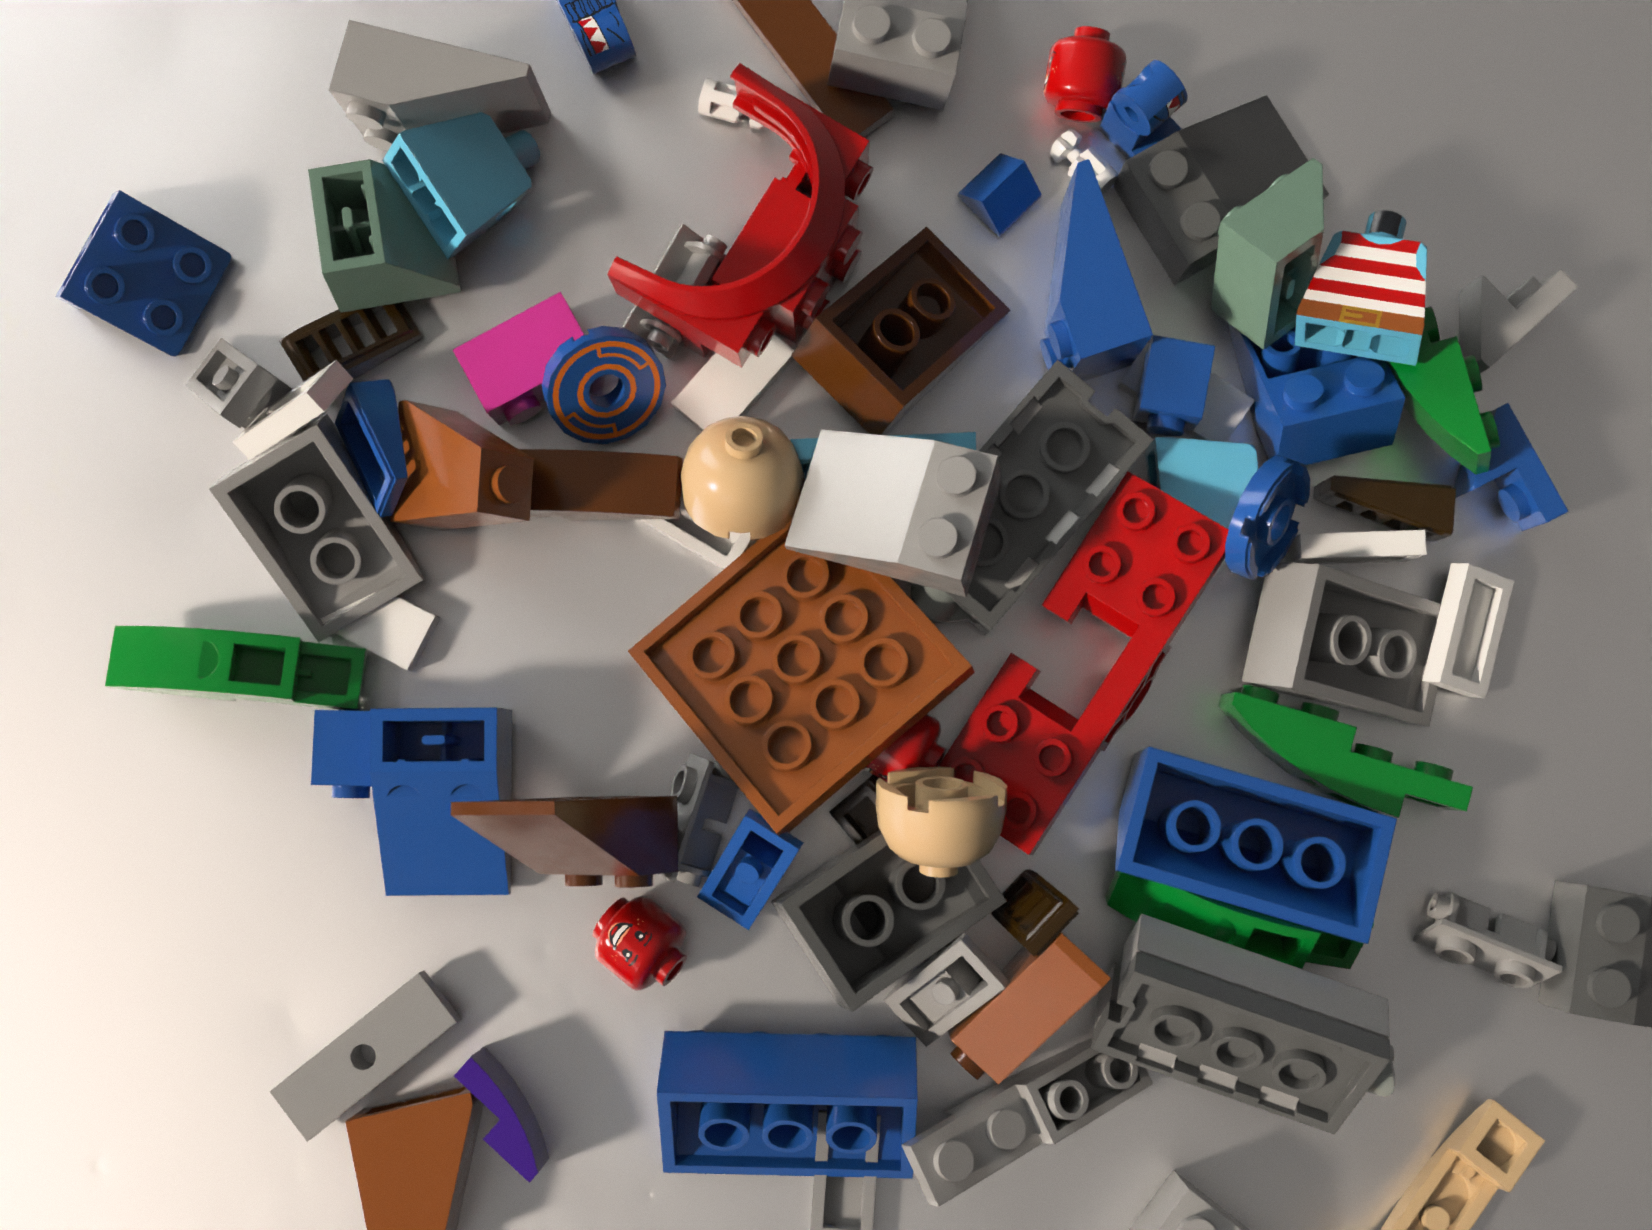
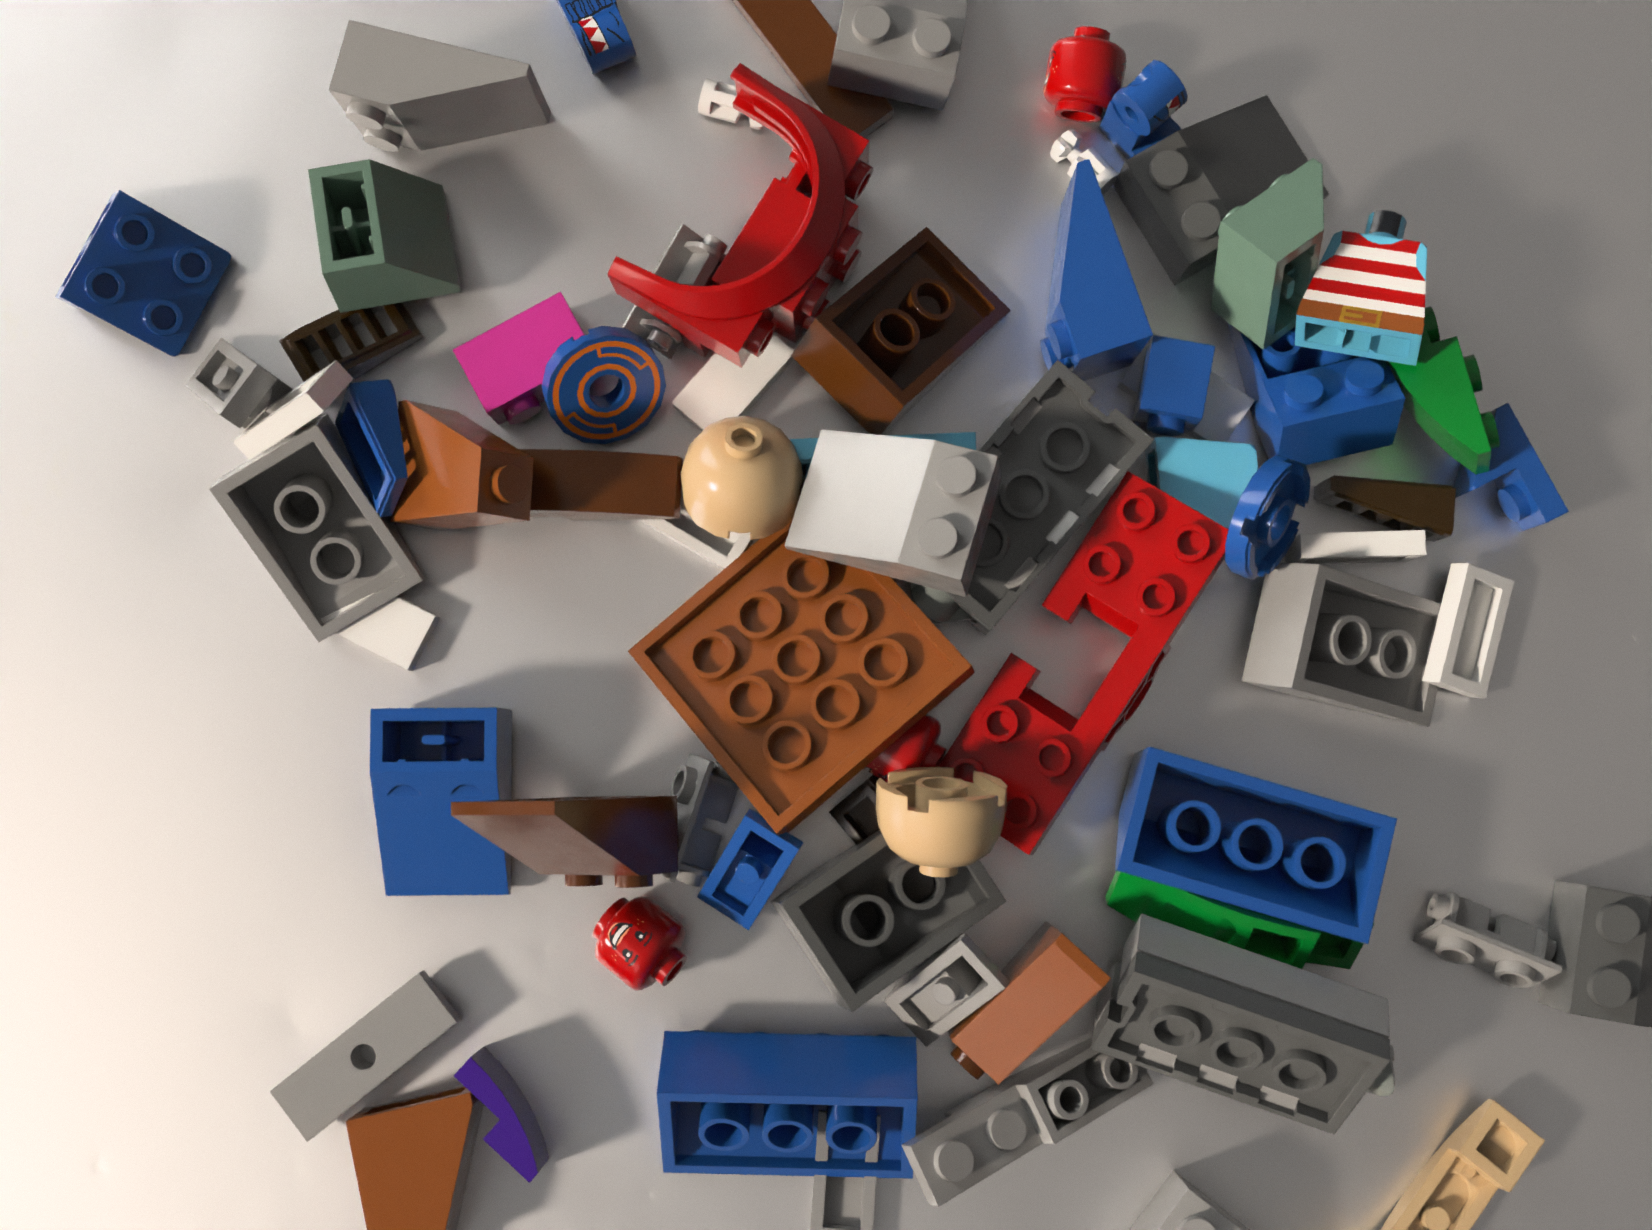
green slope [105,626,367,711] -> none
blue brick [311,710,371,798] -> none
medium azure torso [382,112,540,259] -> none
blue slope [957,153,1042,237] -> none
dark brown slope [991,869,1079,956] -> none
green slope [1218,685,1473,818] -> none
light grey slope [1459,269,1578,374] -> none

